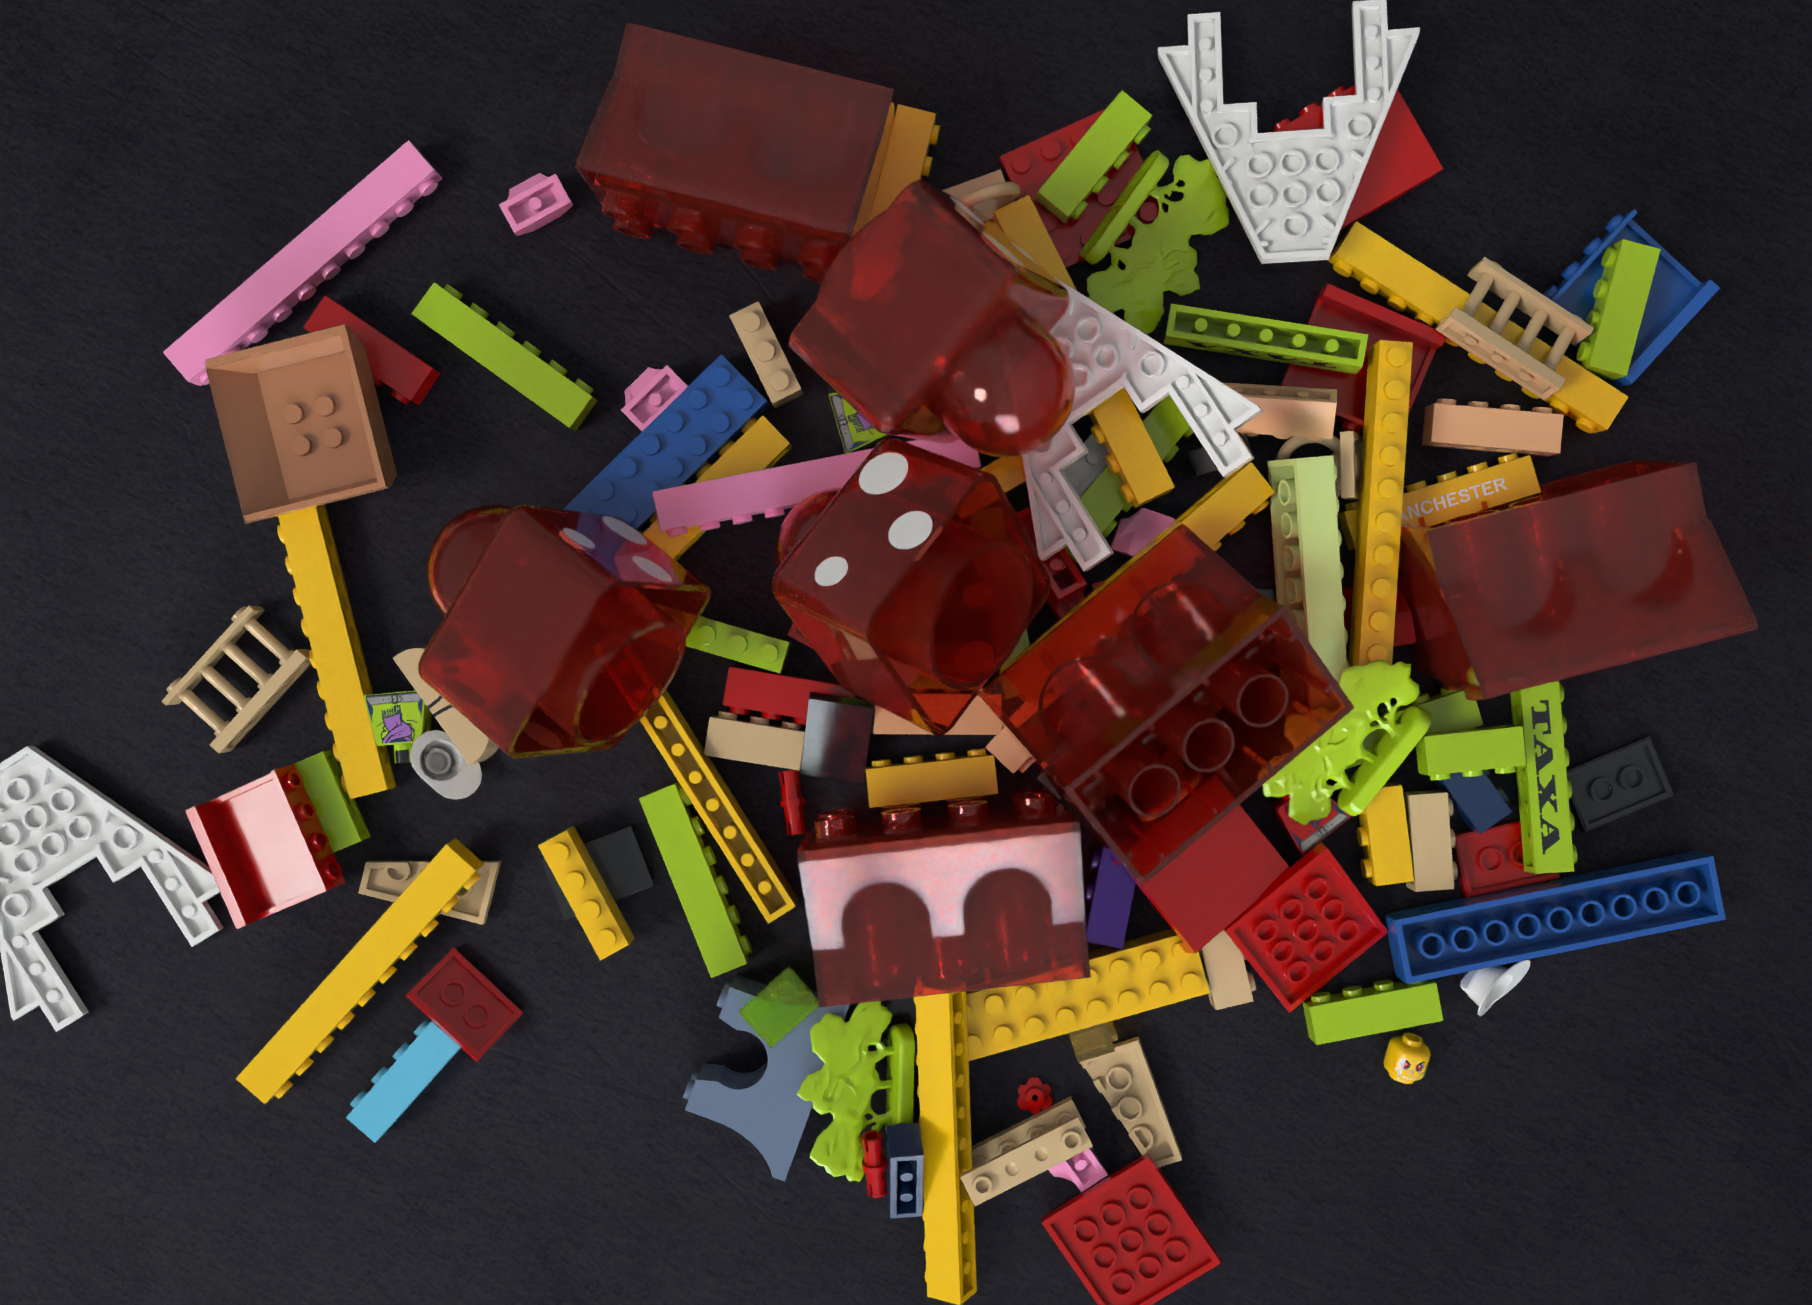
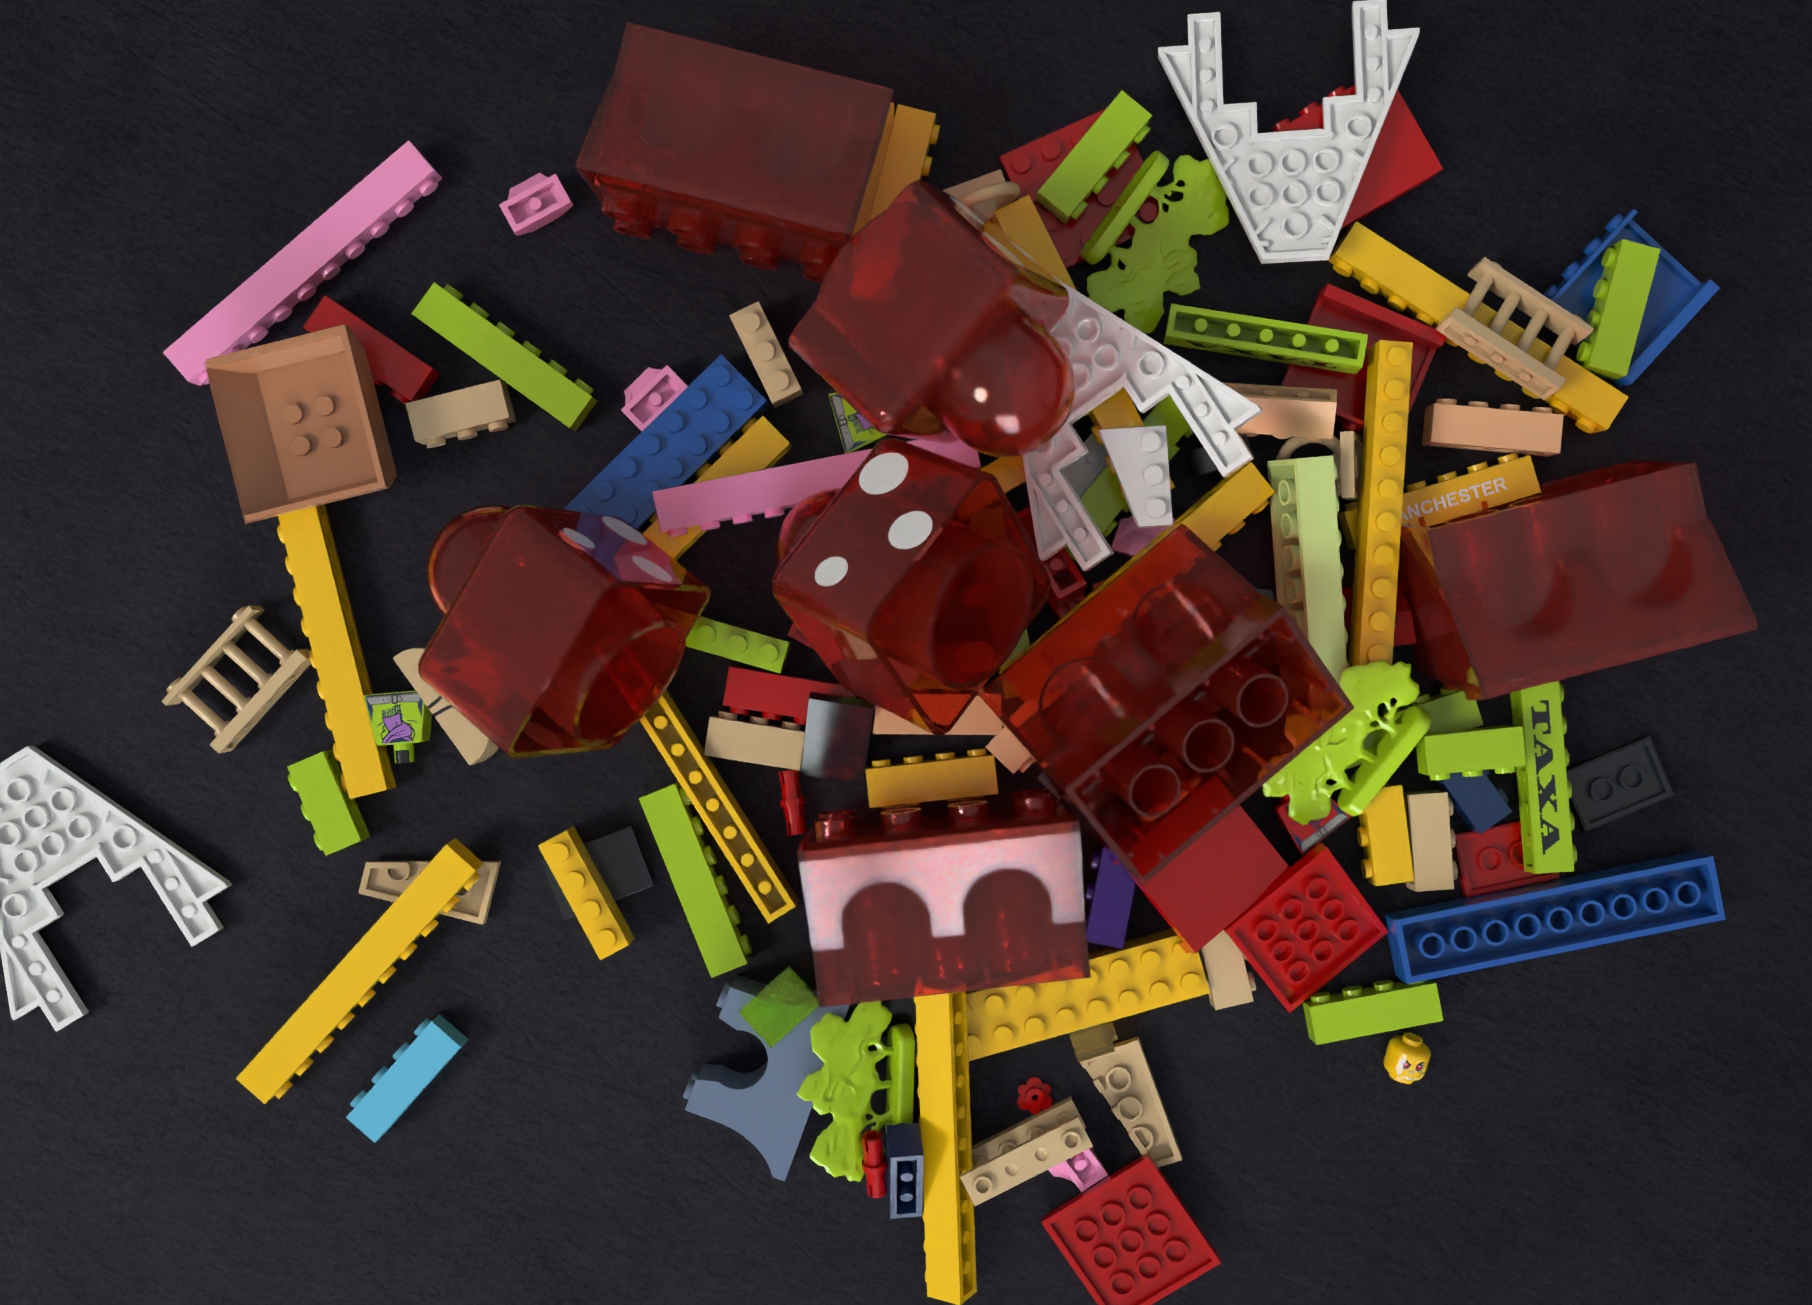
panel [185,764,346,929] -> none
red tile [406,948,523,1062] -> none
white piece [410,730,482,800] -> none
white piece [1460,960,1530,1016] -> none
none -> tan brick [405,380,516,448]
none -> white wing [1098,426,1173,528]

